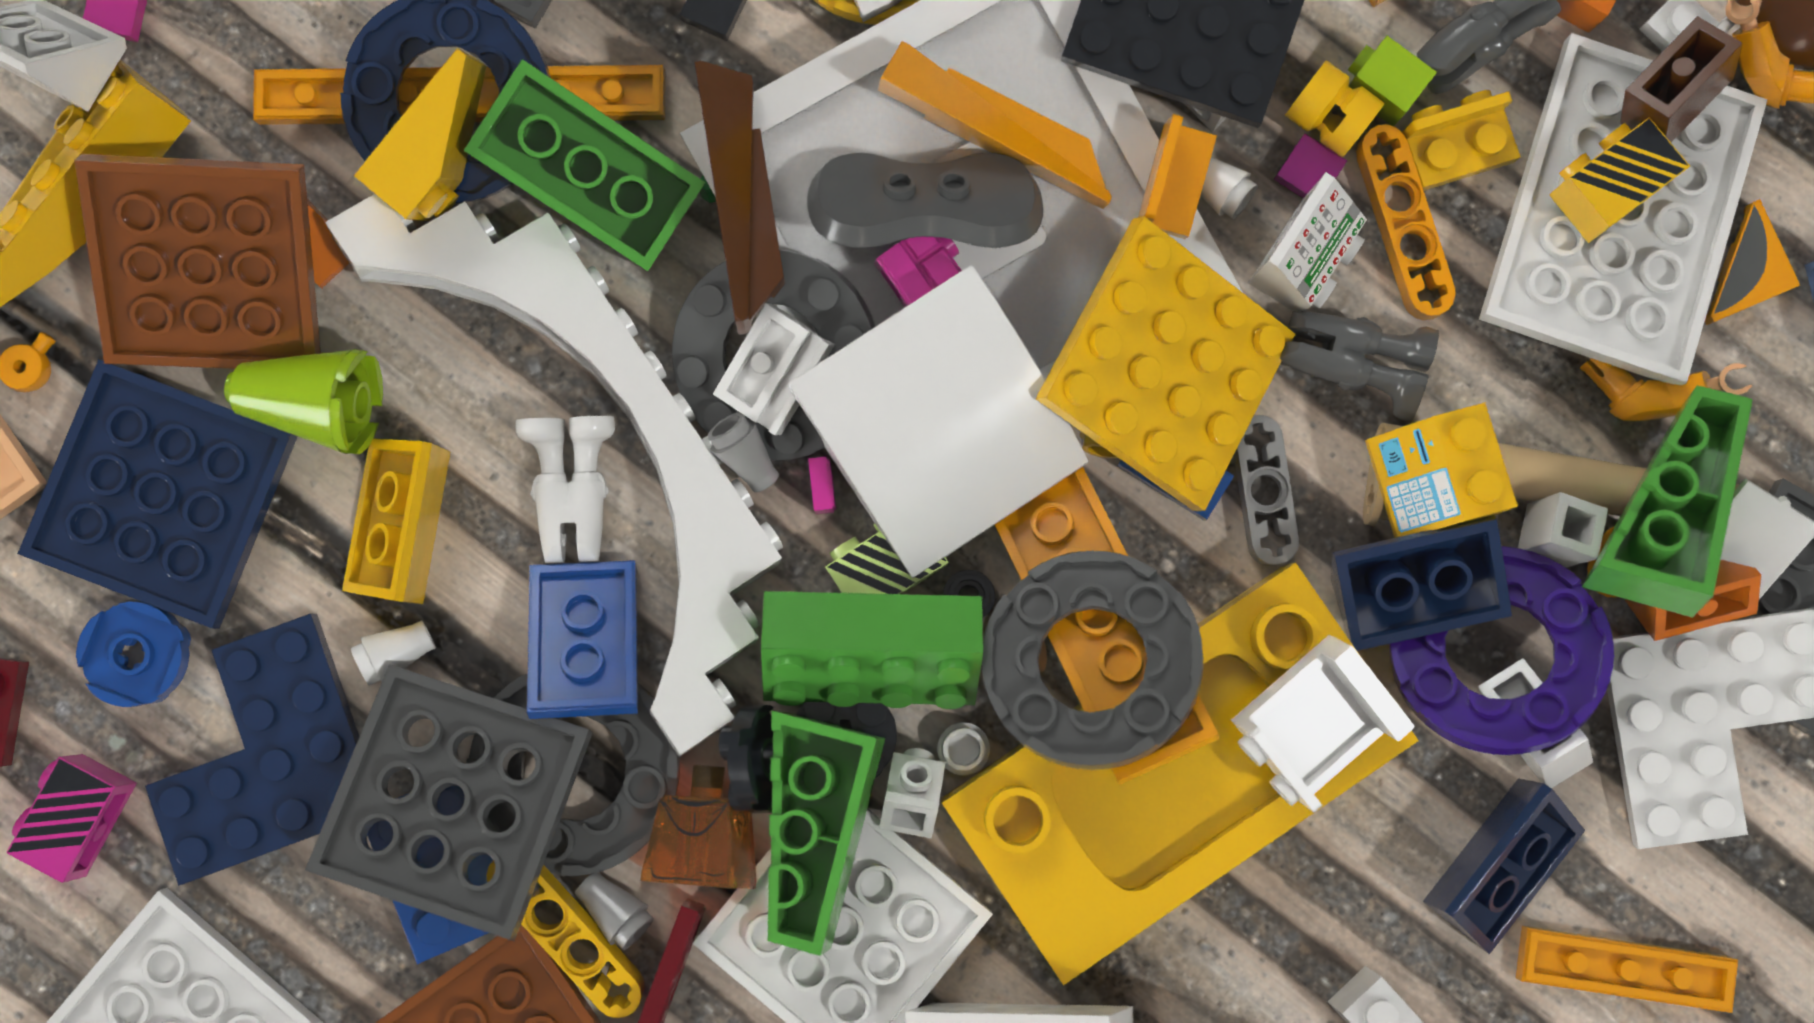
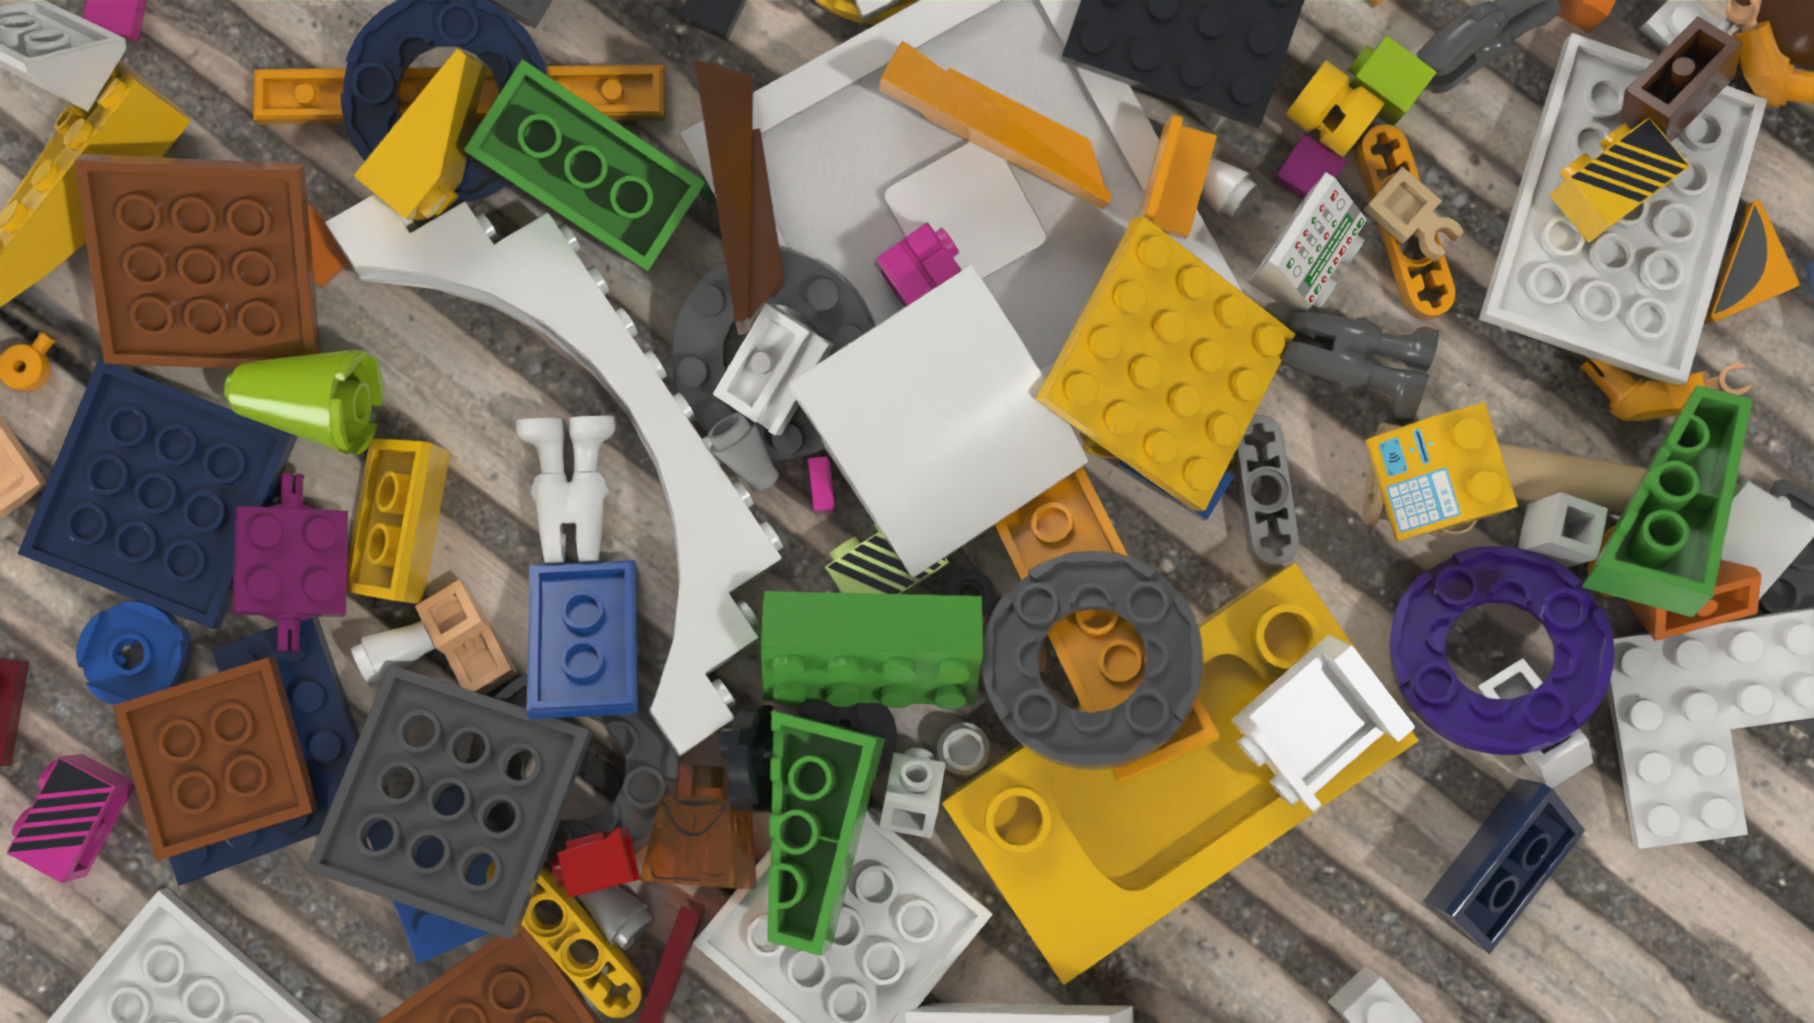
dark grey plate [807,153,1044,248] -> none
dark blue slope [1331,515,1512,651] -> none
yellow bracket [1402,90,1521,191] -> none
light orange tile [1515,926,1738,1013] -> none
none -> dark orange plate [113,657,319,861]
none -> magenta plate [232,473,348,653]
none -> light nougat slope [415,579,519,695]
none -> red window [552,827,641,898]
none -> tan plate [1363,166,1464,261]

